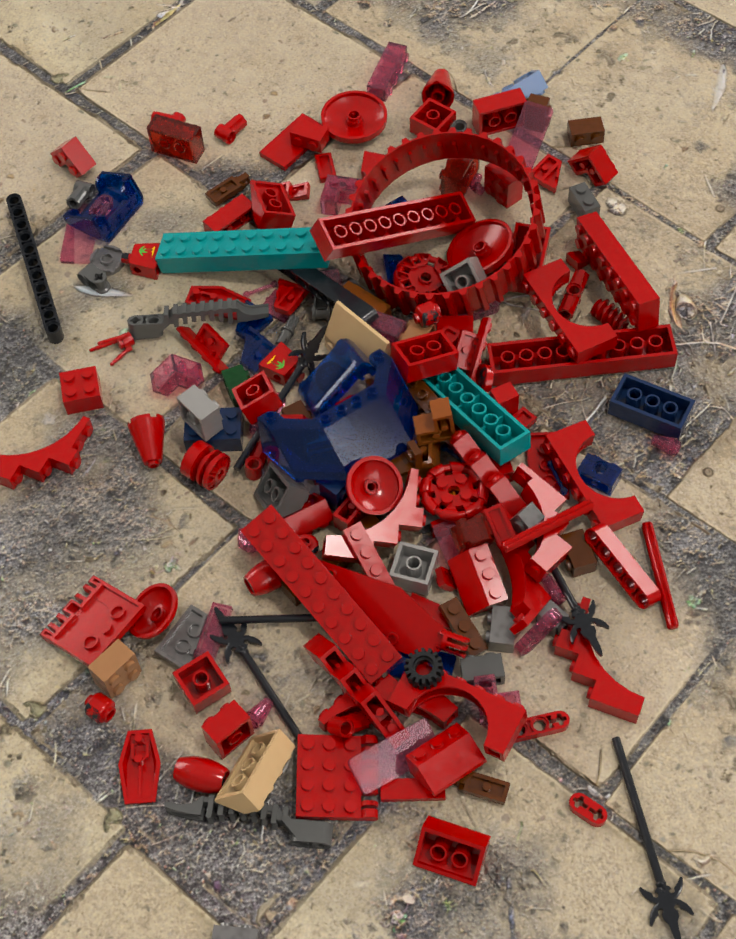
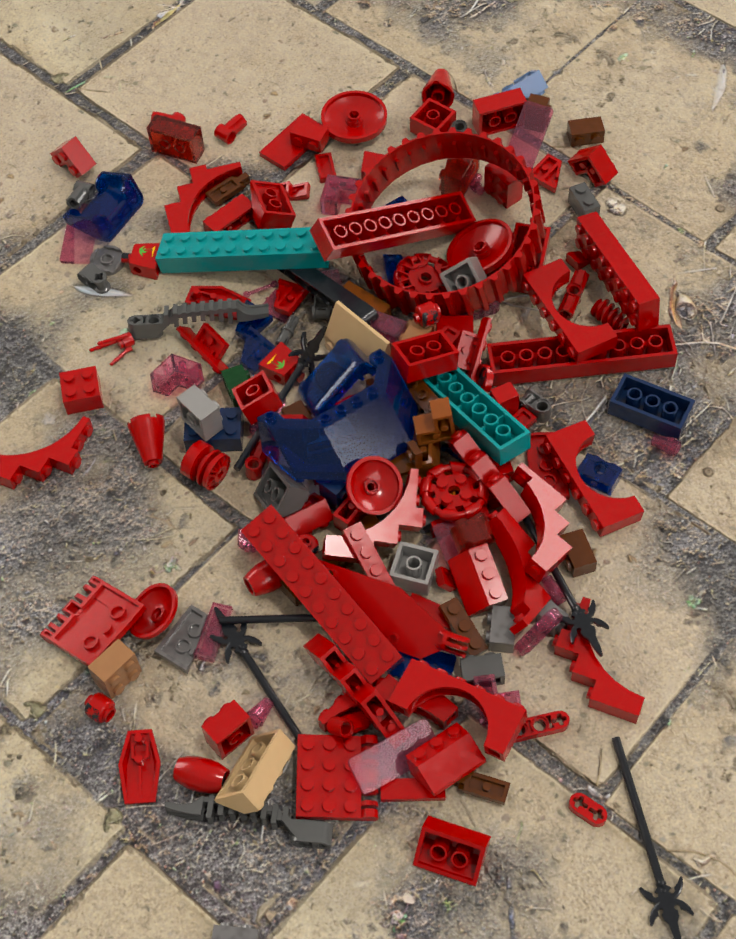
black beam [6,193,64,344] -> none
clear pink beam [89,194,113,222] -> none
red brick [172,651,232,714] -> none
clear pink brick [367,42,409,102] -> none
black tyre [404,648,444,690] -> none
red tile [483,502,516,547] -> none
red axle [500,499,594,553] -> none
flat silver brick [510,502,545,533] -> none
clear blue hinge [547,461,568,495] -> none
red beam [584,523,661,609] -> none
red axle [642,521,679,630] -> none
none -> red arch [164,162,243,233]
none -> flat silver piece [518,389,551,423]

